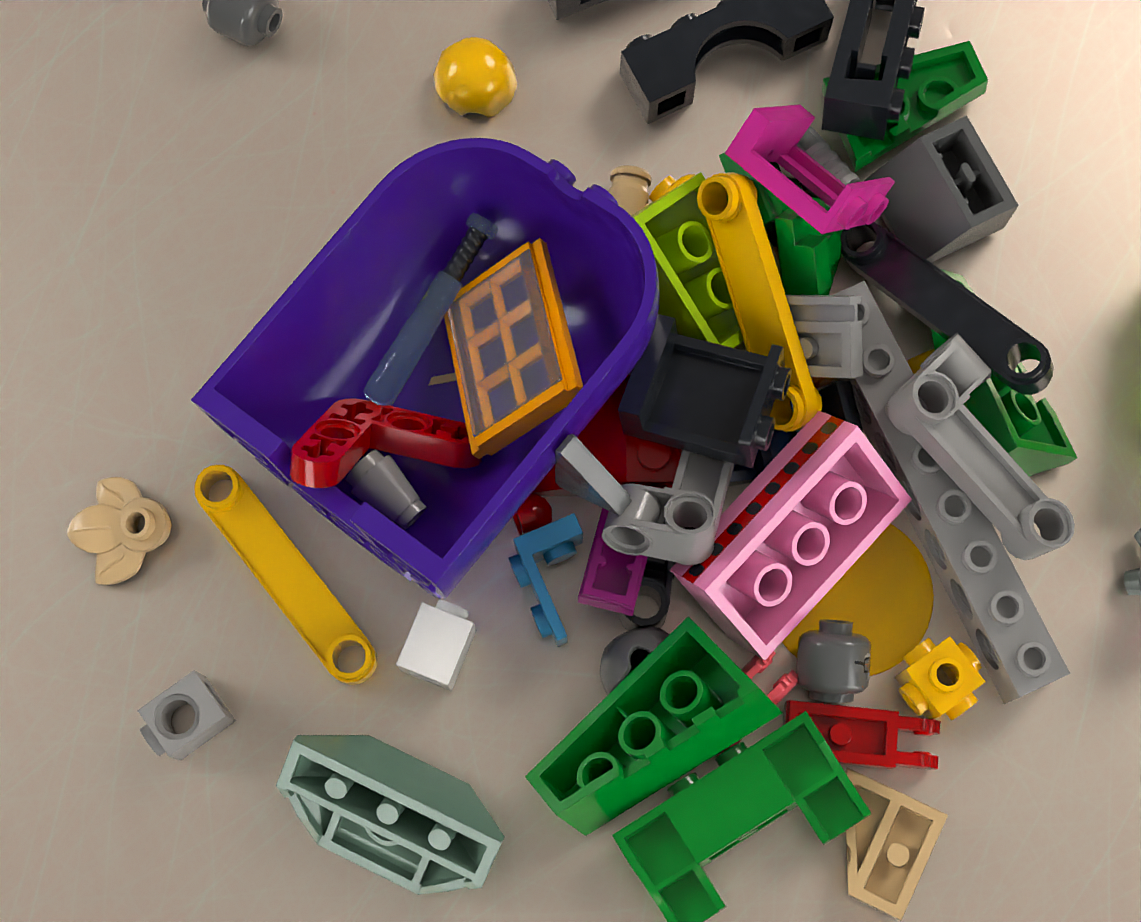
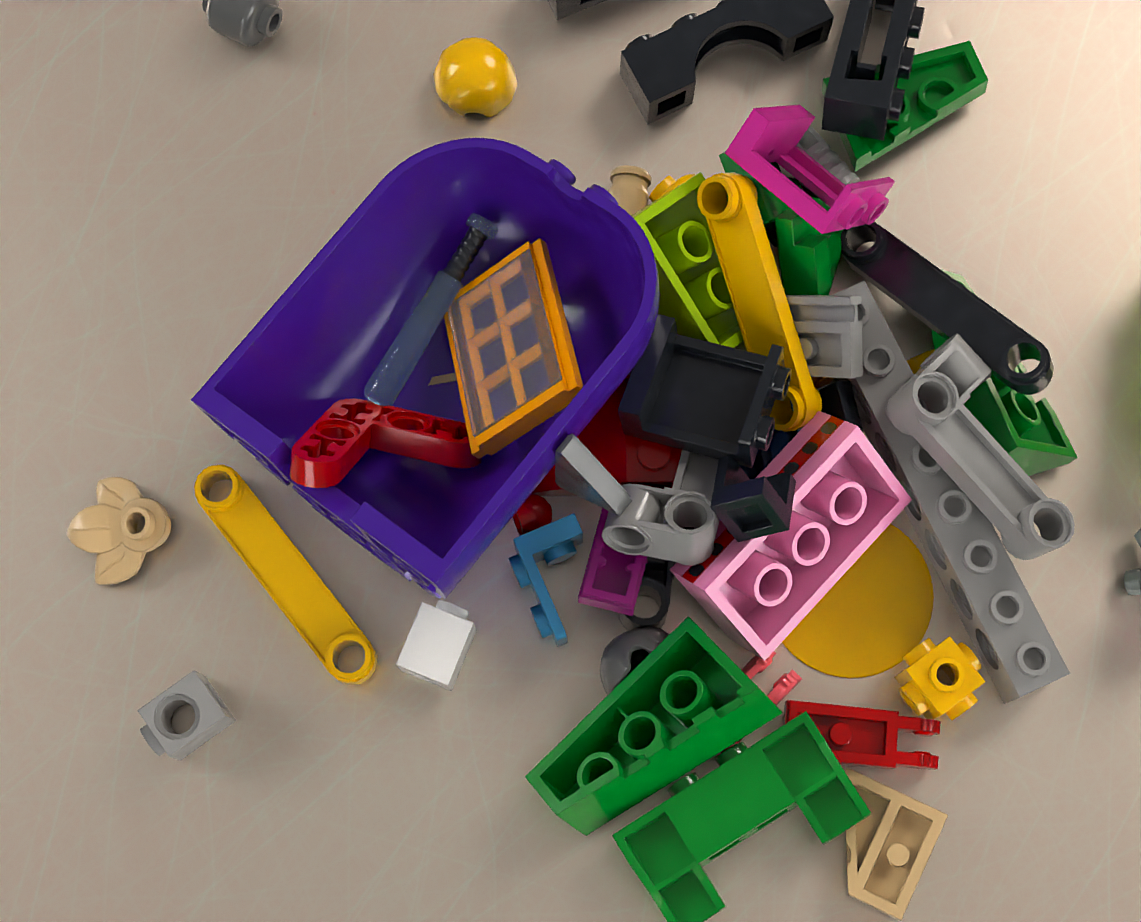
sand green wedge [276,735,505,895] -> none
light grey cone [345,449,427,530] -> none
dark grey head [796,619,871,703] -> none
dark grey slope [864,115,1019,263] -> none
none -> black panel [710,455,796,542]

